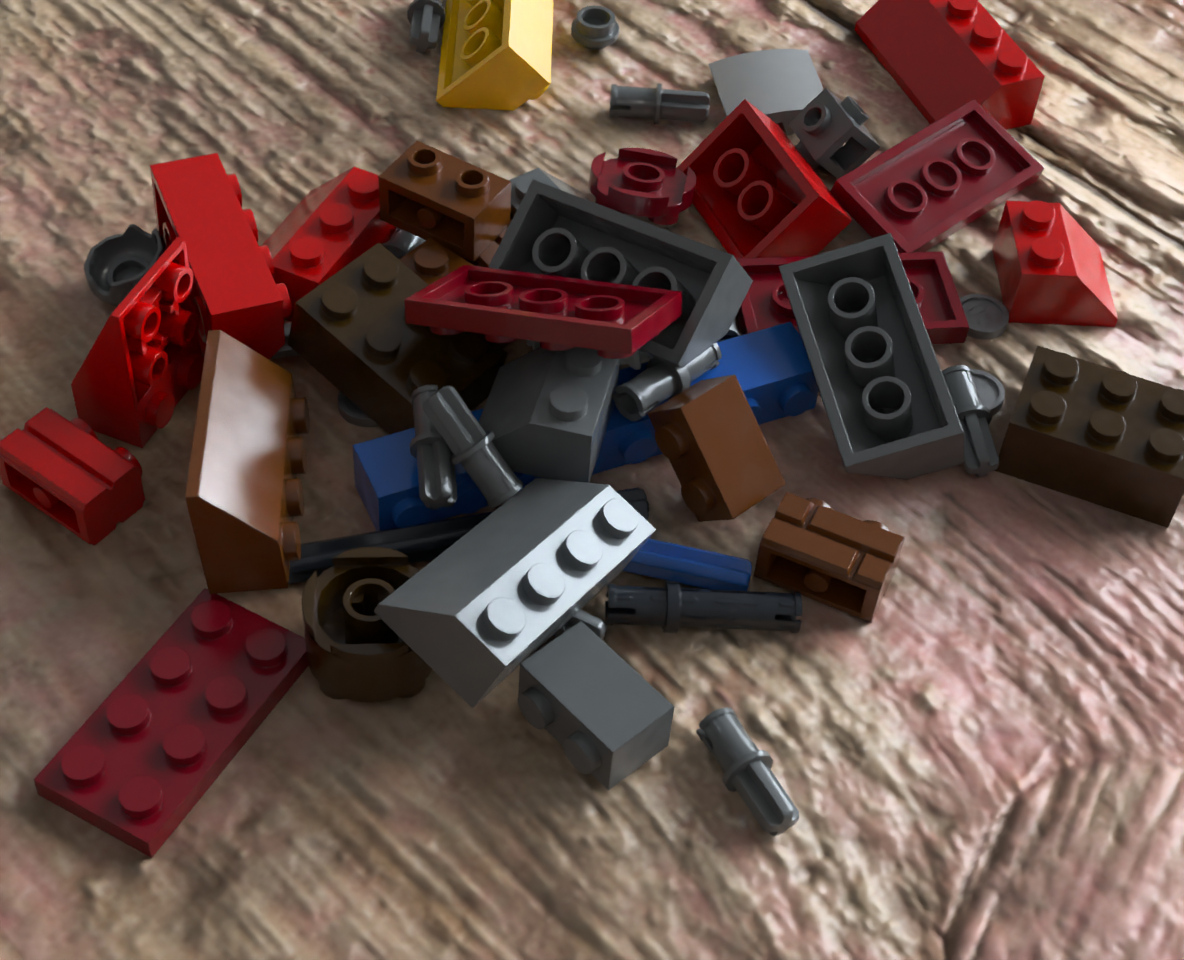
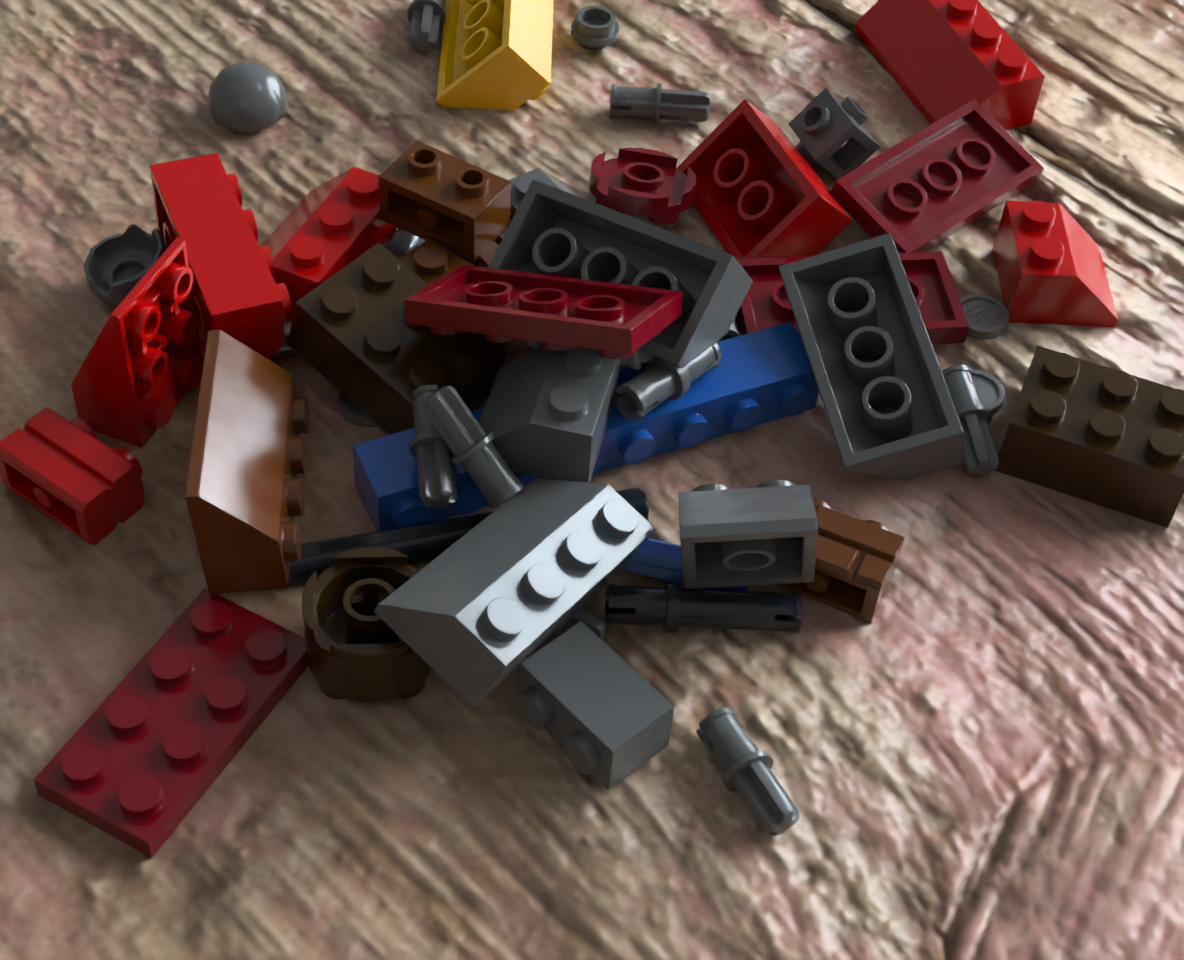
reddish brown brick [647,374,786,522] -> none
light grey slope [708,49,824,136] -> none
none -> dark grey hair [208,62,286,134]
none -> dark grey slope [678,480,818,590]

